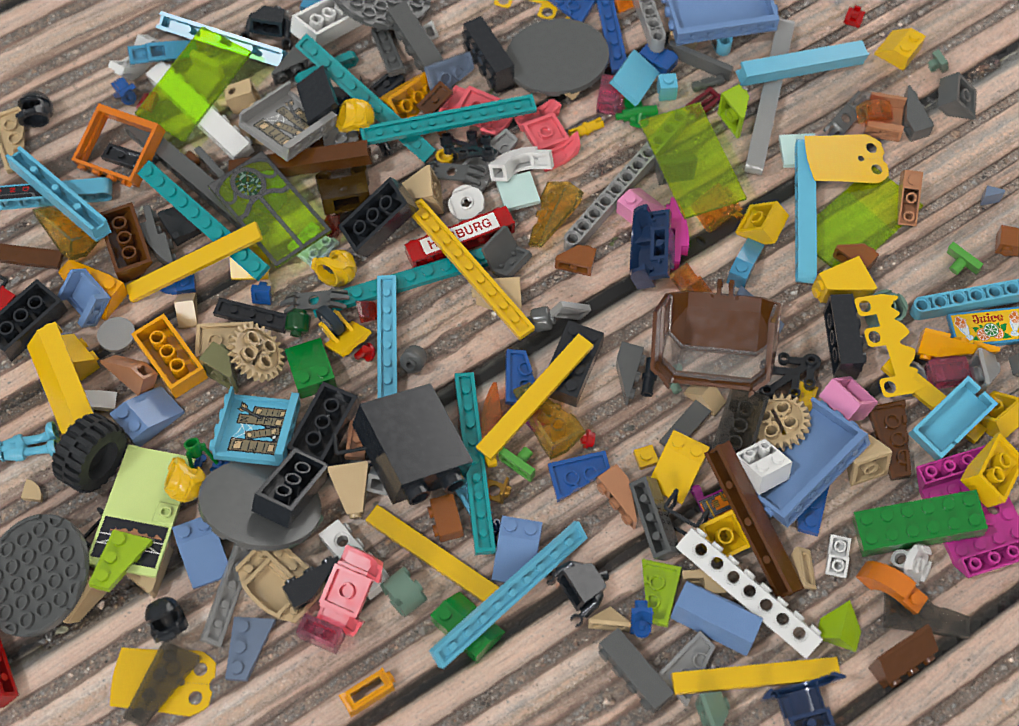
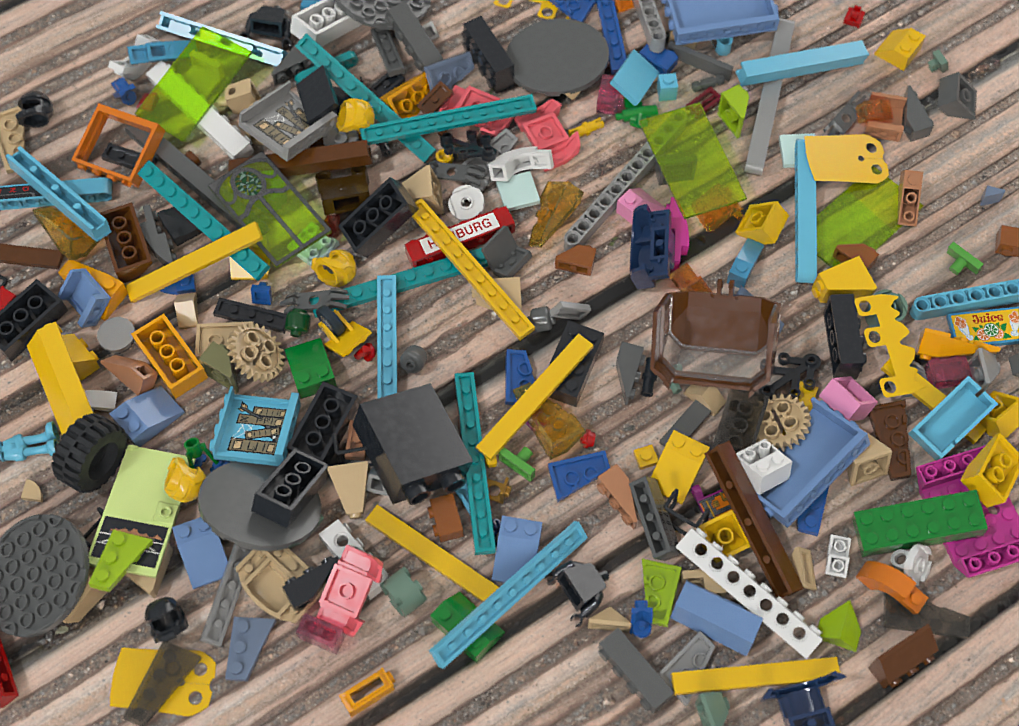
dark grey tile [194,146,233,192] -> none
clear red slope [356,301,377,323] -> none
clear orange slope [481,382,502,439] -> none

